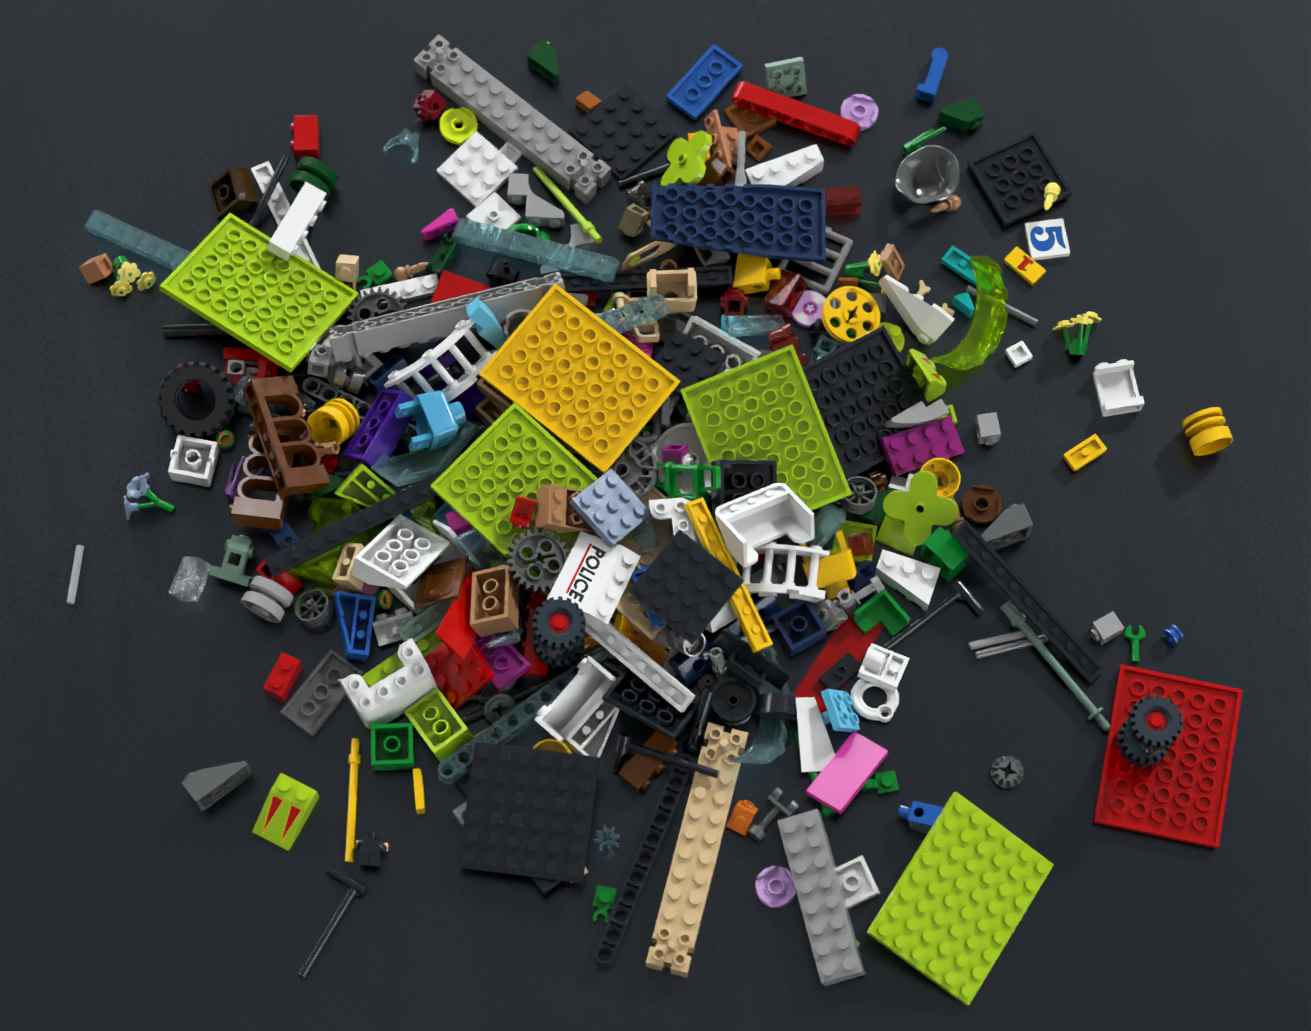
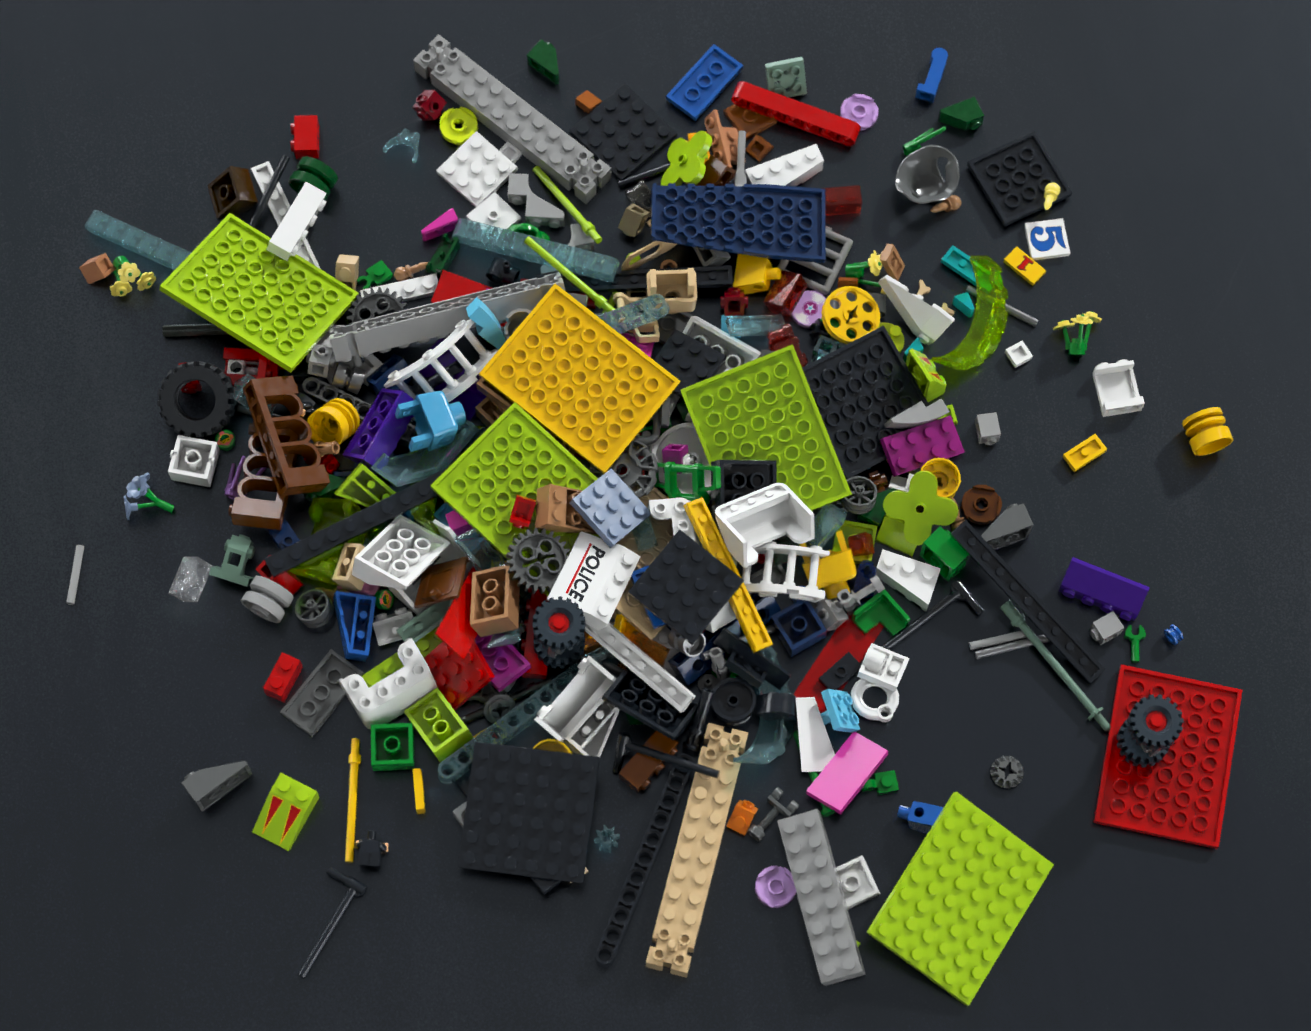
green plate [593,885,618,925] -> none
none -> lime bar [524,236,618,318]
none -> teal slope [903,337,924,362]
none -> dark purple slope [1059,557,1150,621]

